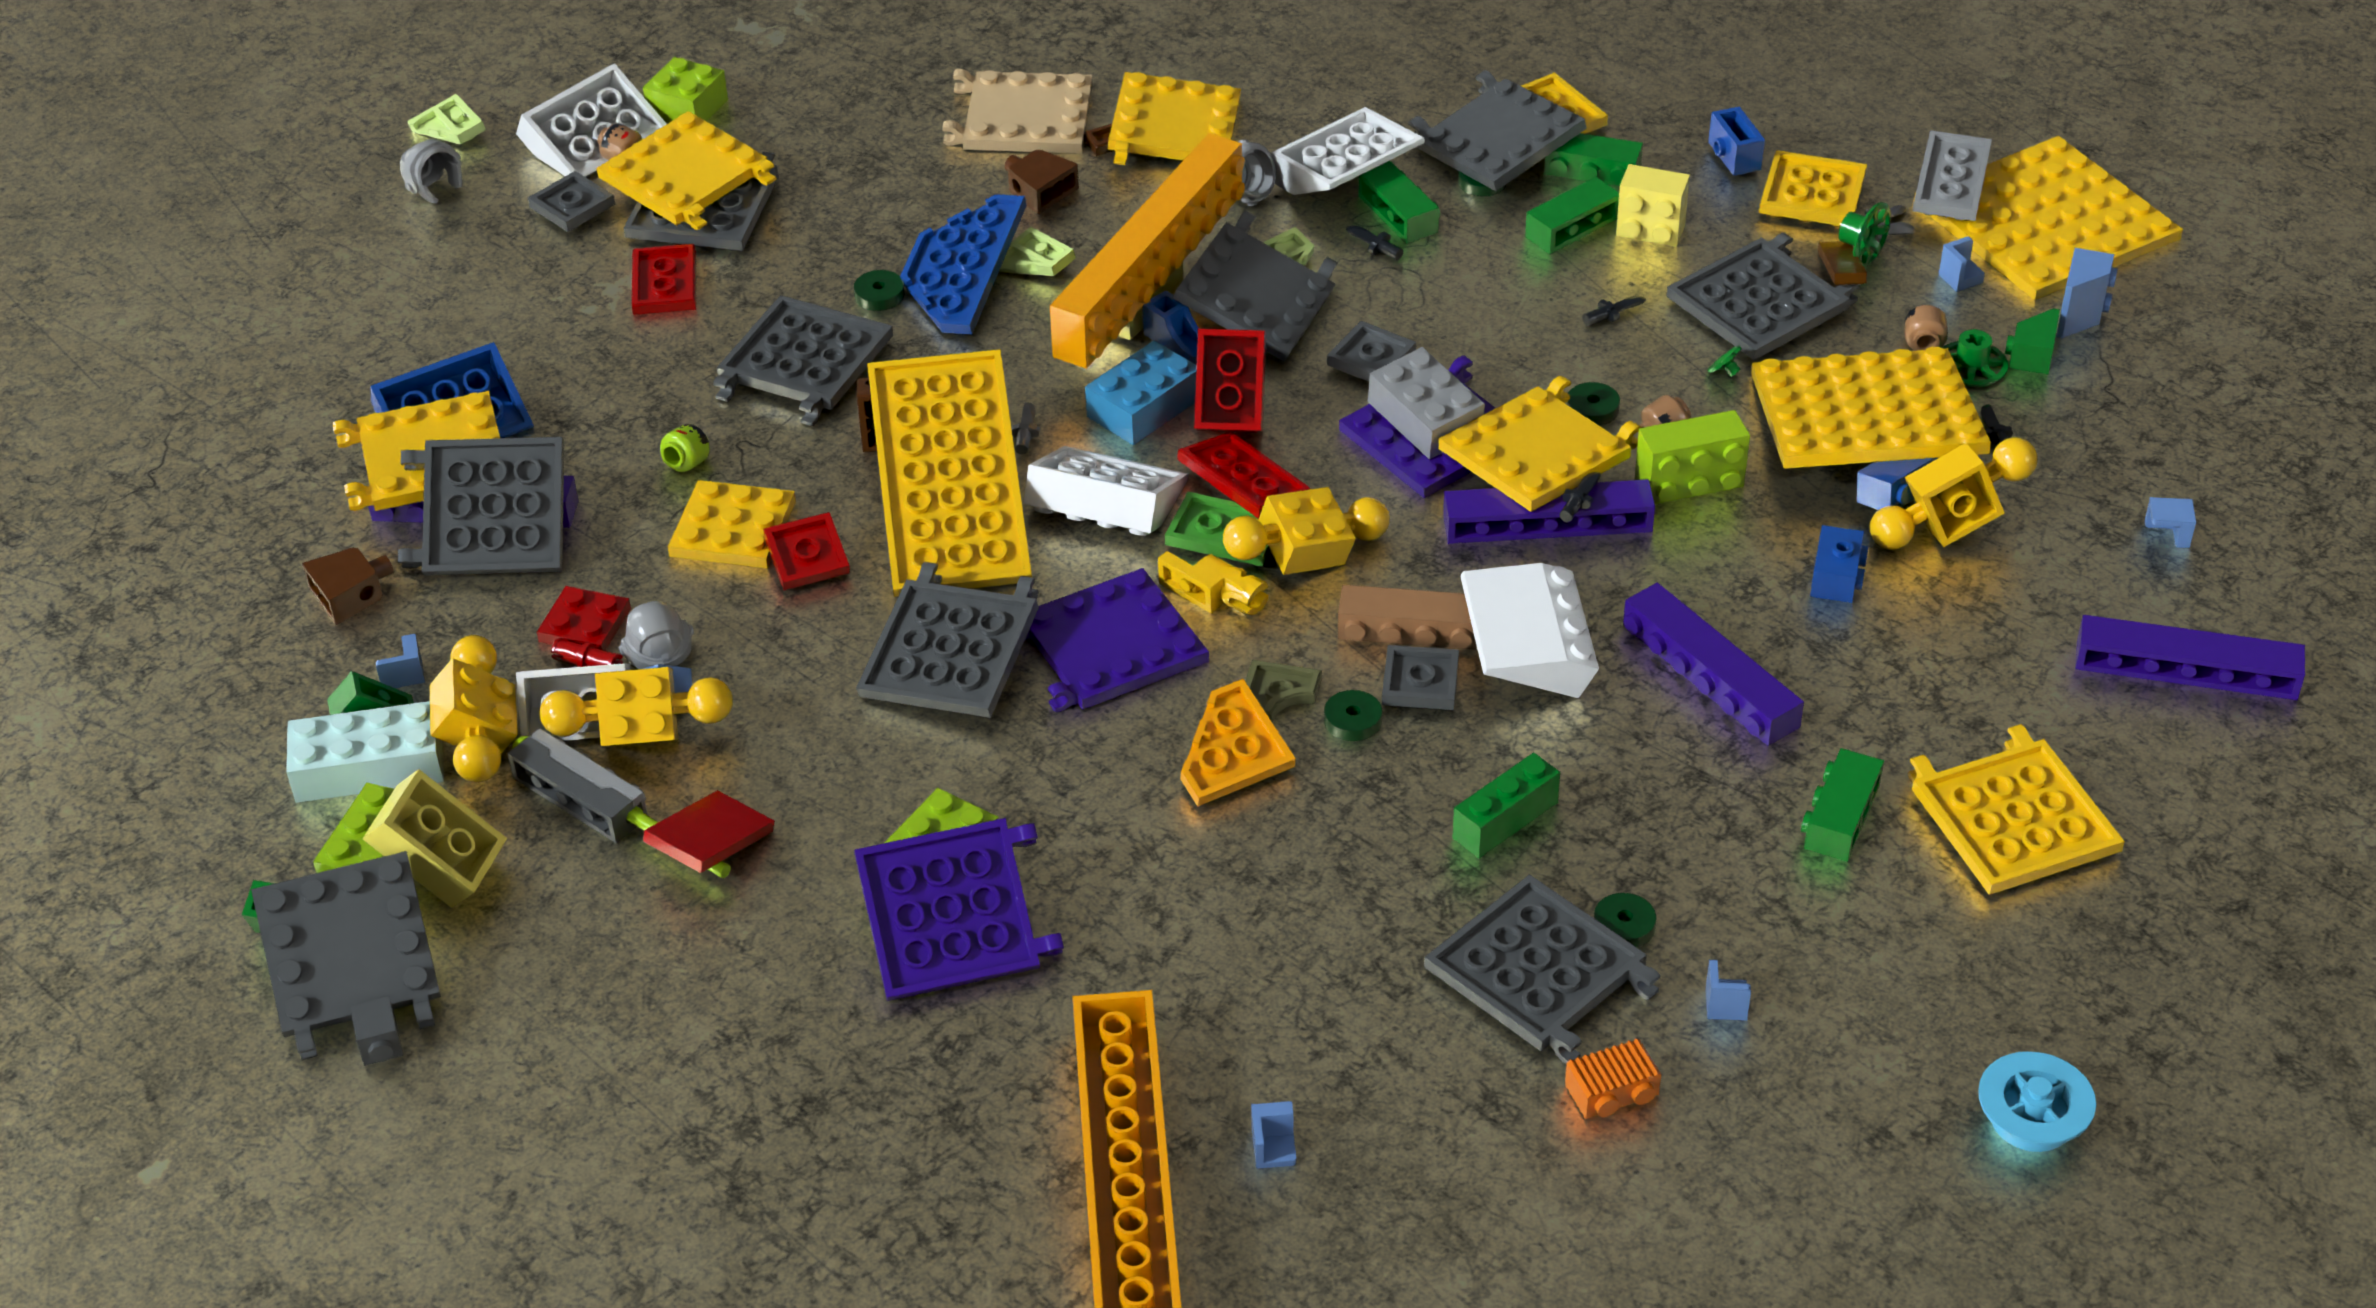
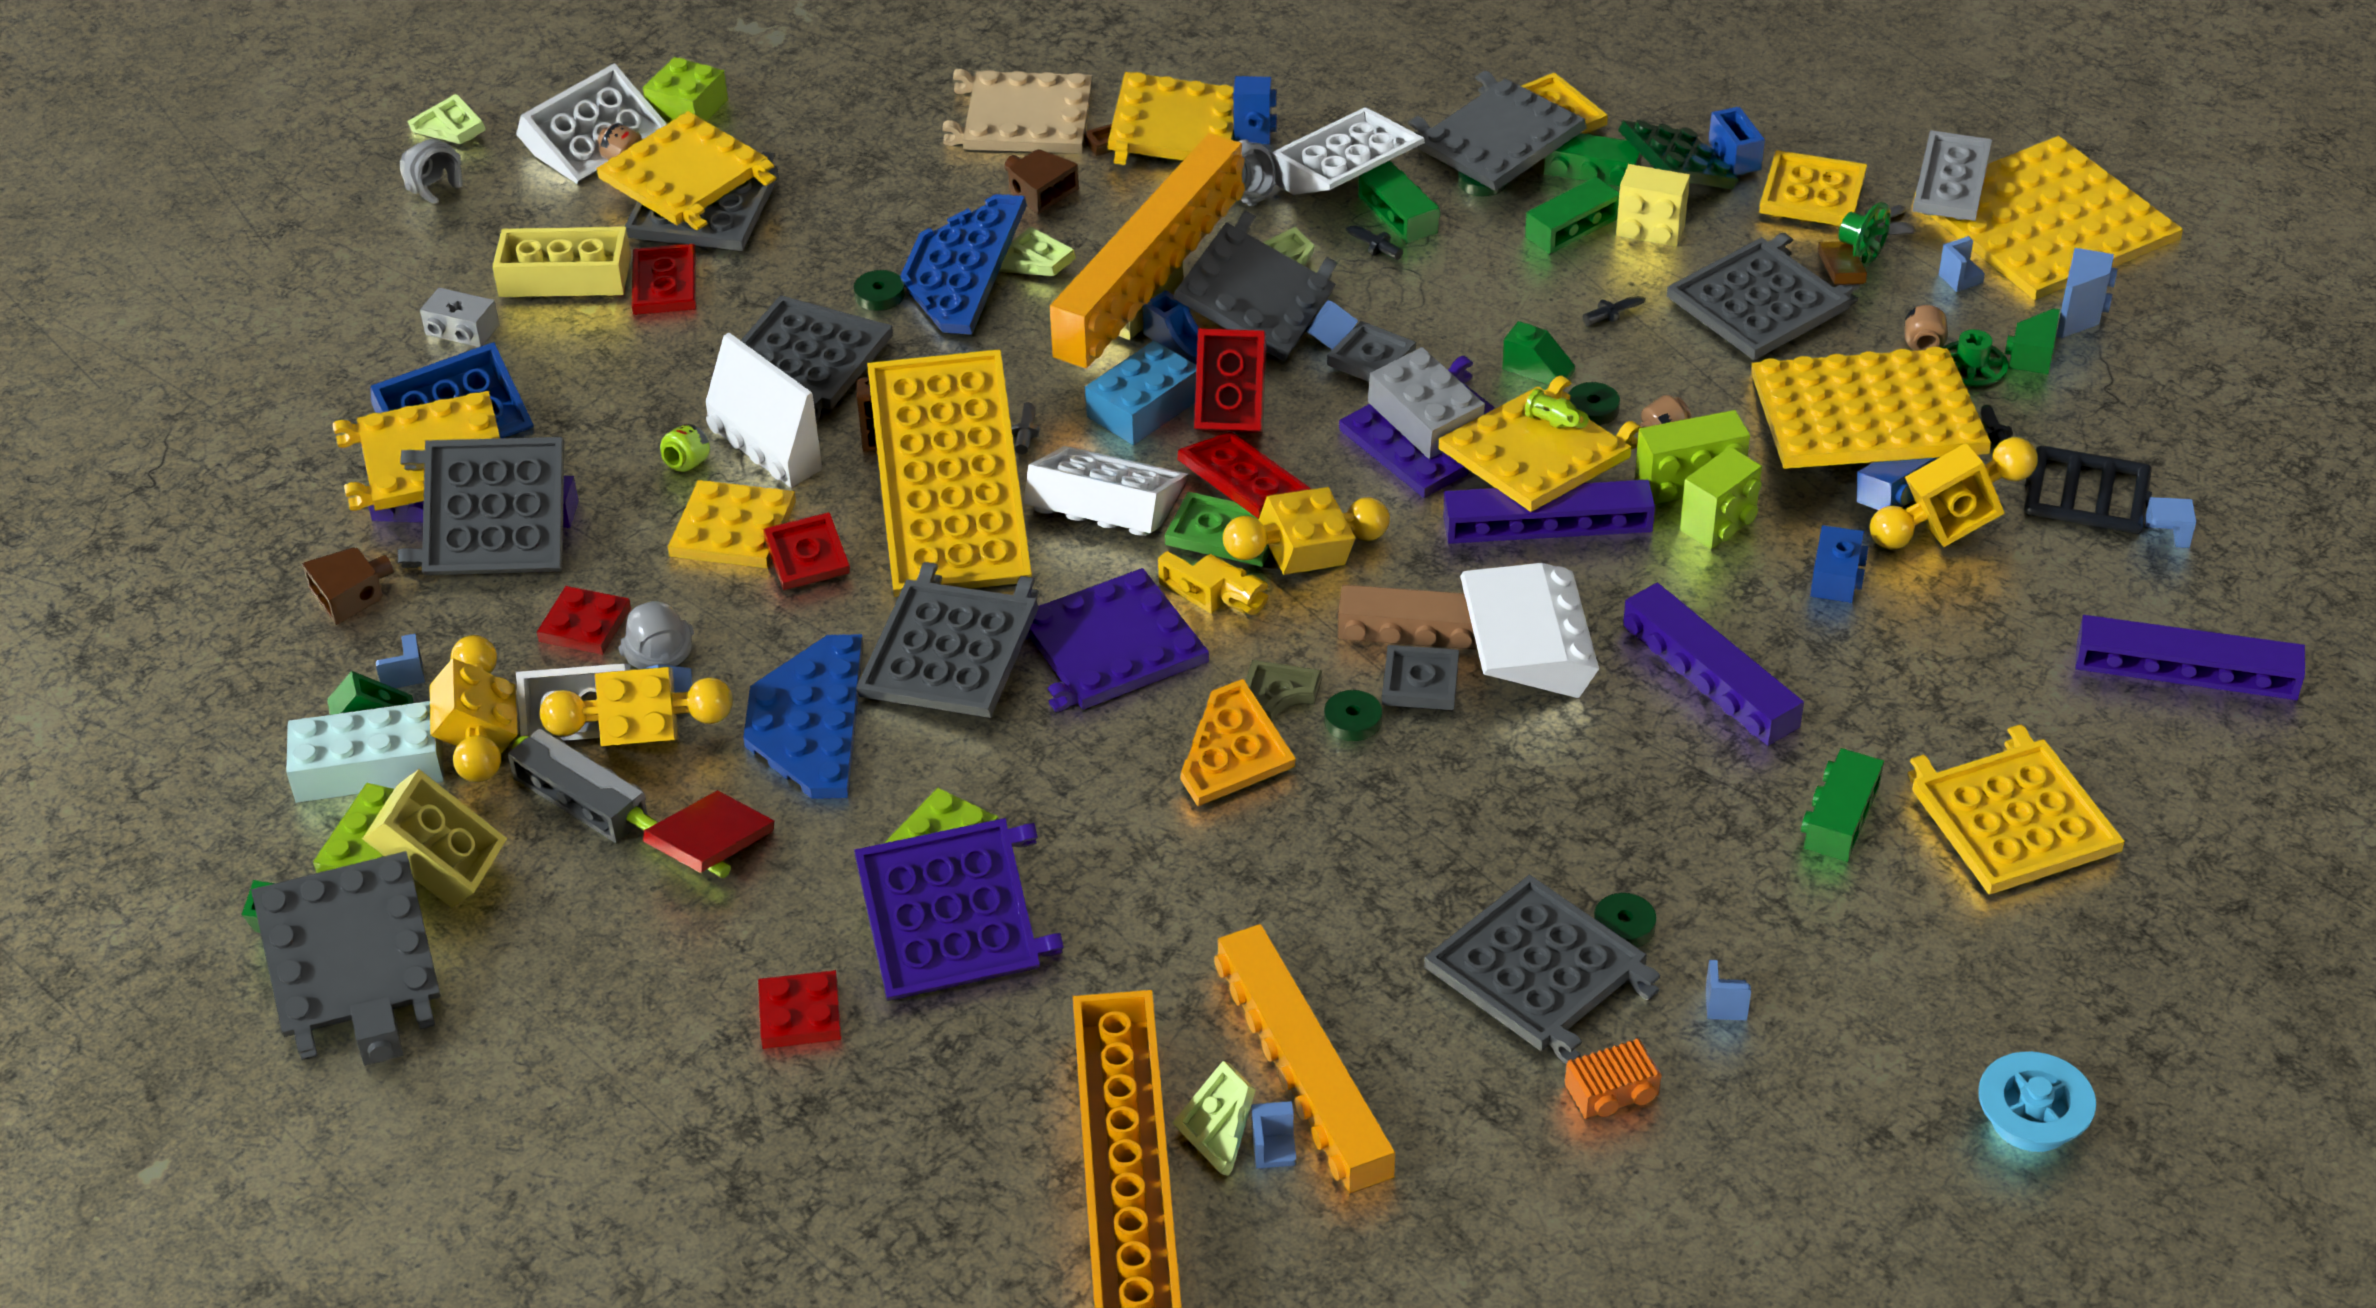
dark grey plate [528,171,615,232] -> none
red pin [551,638,623,667] -> none
green brick [1453,752,1561,858] -> none
black piece [1559,472,1601,522] -> none
green plant [1707,345,1742,377] -> none
none -> light grey brick [420,287,500,347]
none -> light yellow brick [492,227,631,298]
none -> white slope [706,333,823,488]
none -> blue plate [743,634,863,799]
none -> red plate [758,970,841,1049]
none -> yellowish green wing [1172,1061,1256,1176]
none -> light orange brick [1214,924,1395,1194]
none -> blue brick [1233,76,1277,144]
none -> medium blue panel [1306,300,1358,349]
none -> green slope [1502,321,1575,385]
none -> lime piece [1525,388,1589,429]
none -> dark green plate [1618,120,1739,189]
none -> lime brick [1680,447,1762,550]
none -> black bar [2024,445,2152,534]

